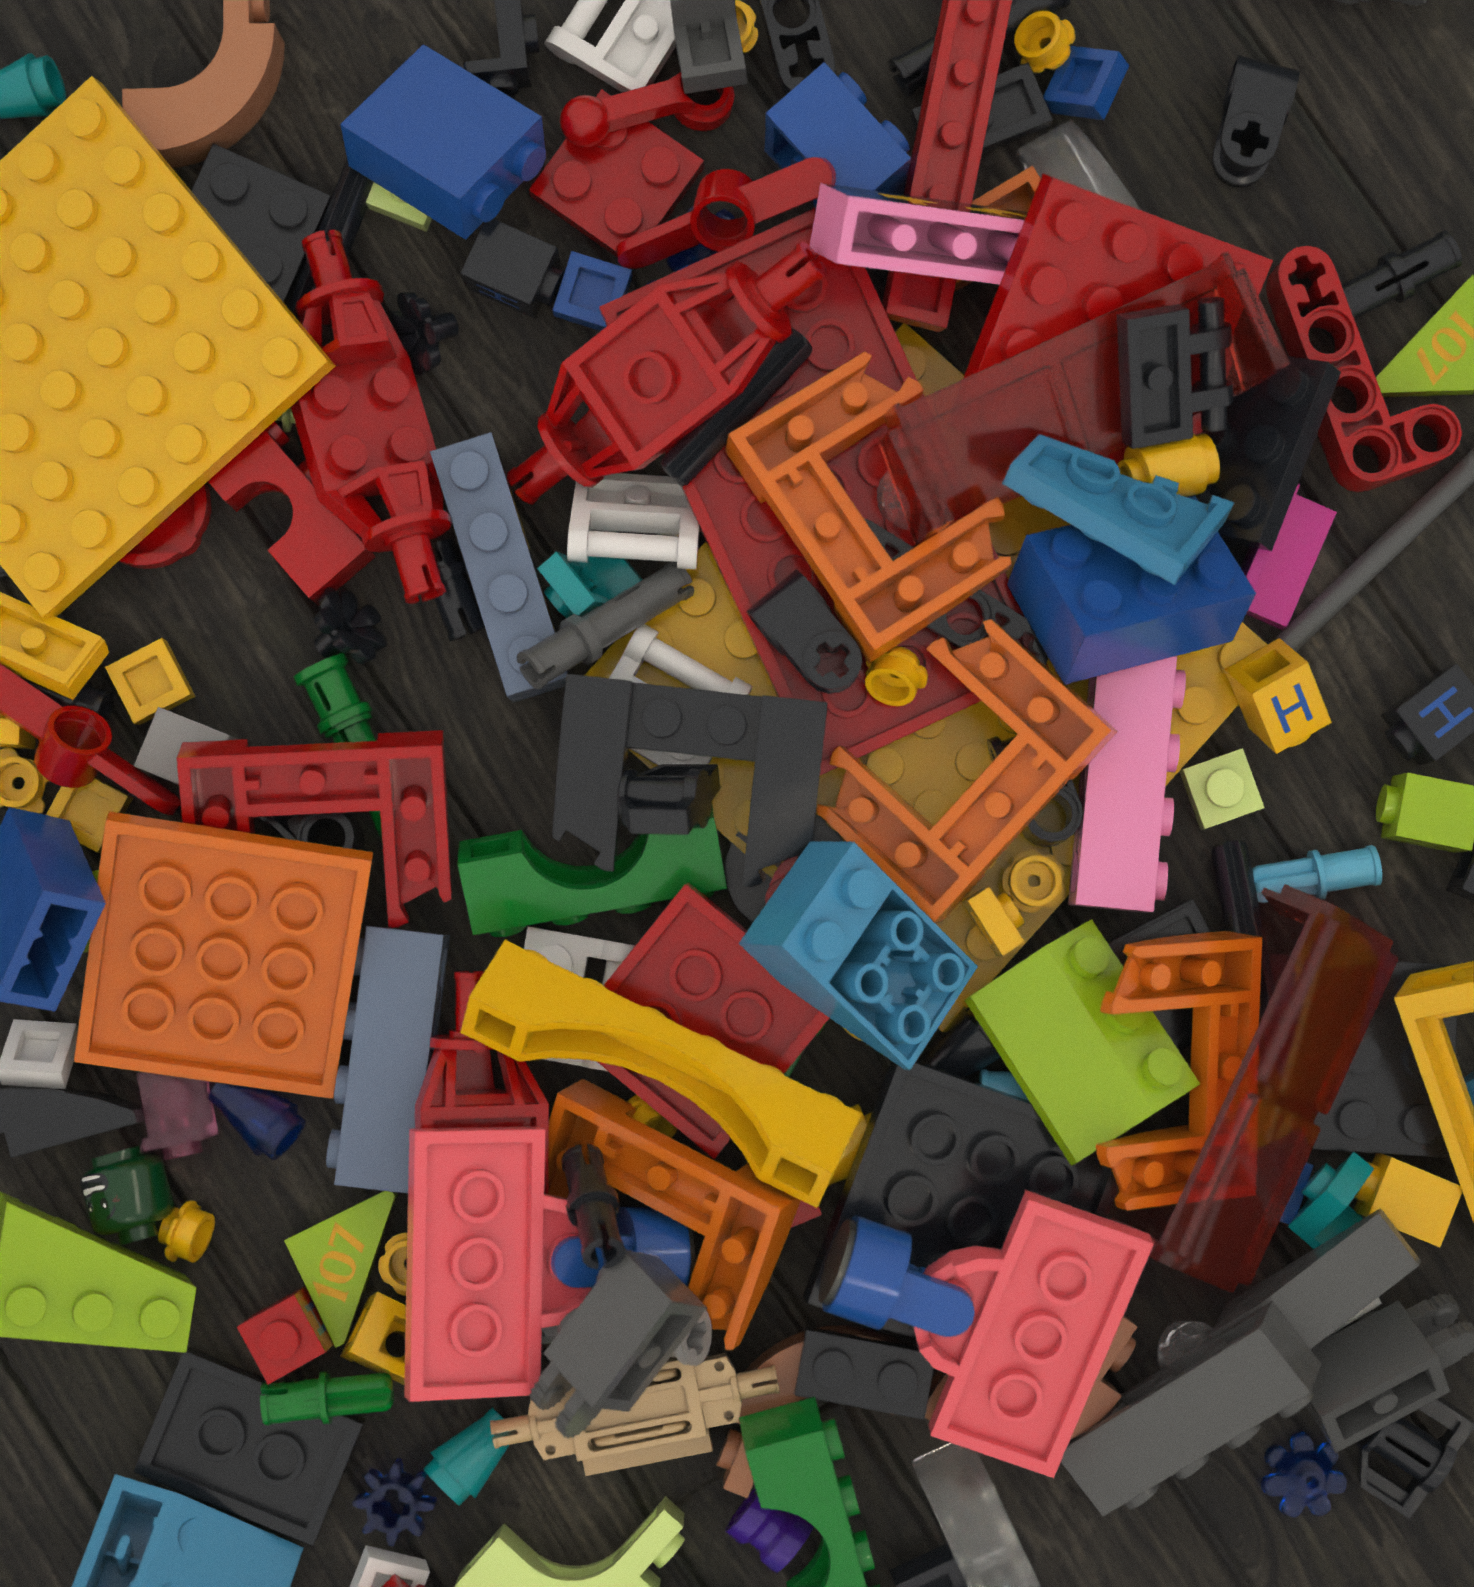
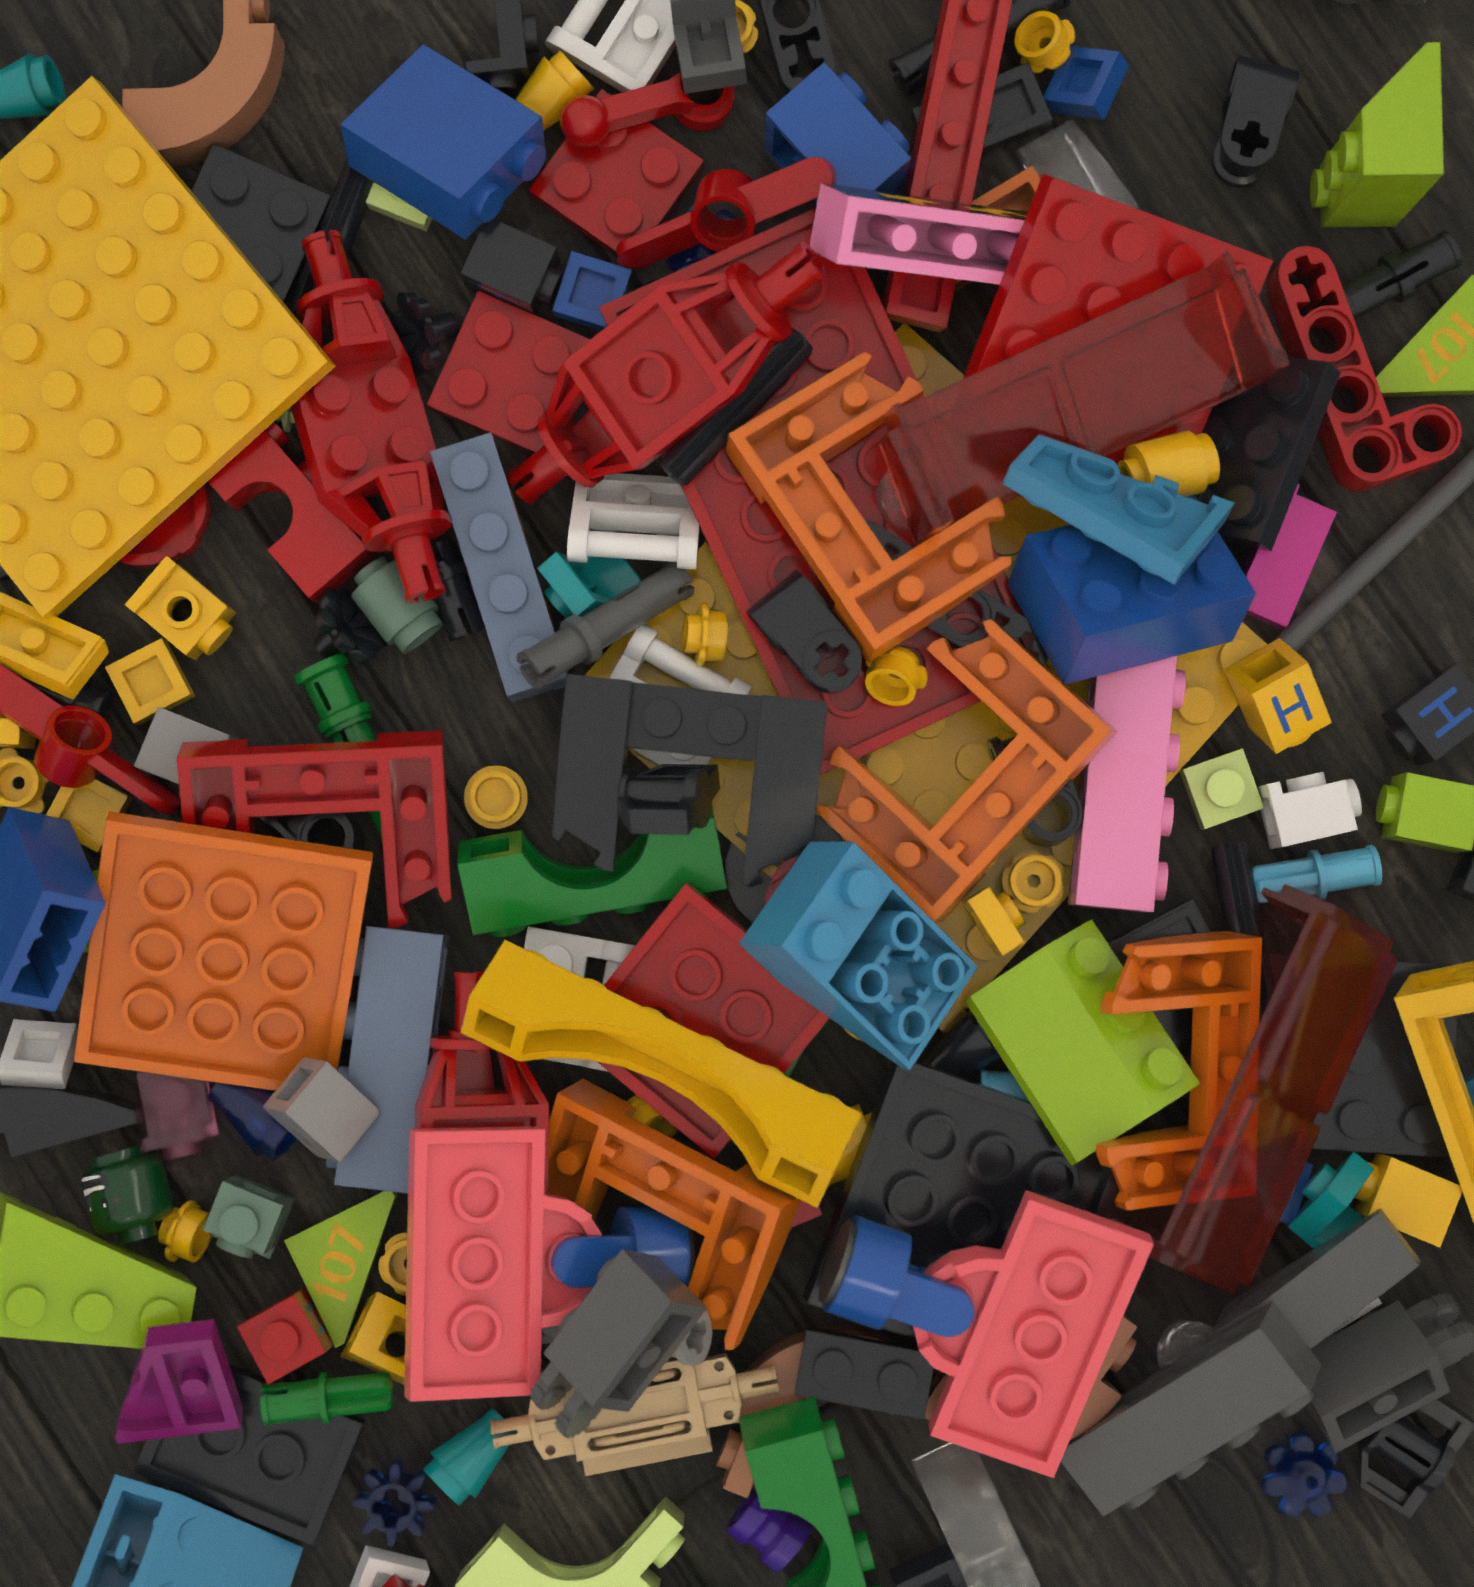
black pin [561,1144,625,1269] -> none
black plate [1117,297,1234,449] -> none
none -> magenta wing [115,1319,244,1444]
none -> yellow brick [125,556,237,660]
none -> sand green brick [203,1175,296,1259]
none -> light grey panel [262,1057,379,1163]
none -> sand green brick [351,556,443,654]
none -> red plate [427,291,590,455]
none -> yellow plate [464,765,528,829]
none -> yellow cone [515,50,594,131]
none -> yellow plate [681,603,728,667]
none -> white brick [1257,772,1362,849]
none -> lime slope [1310,42,1444,227]

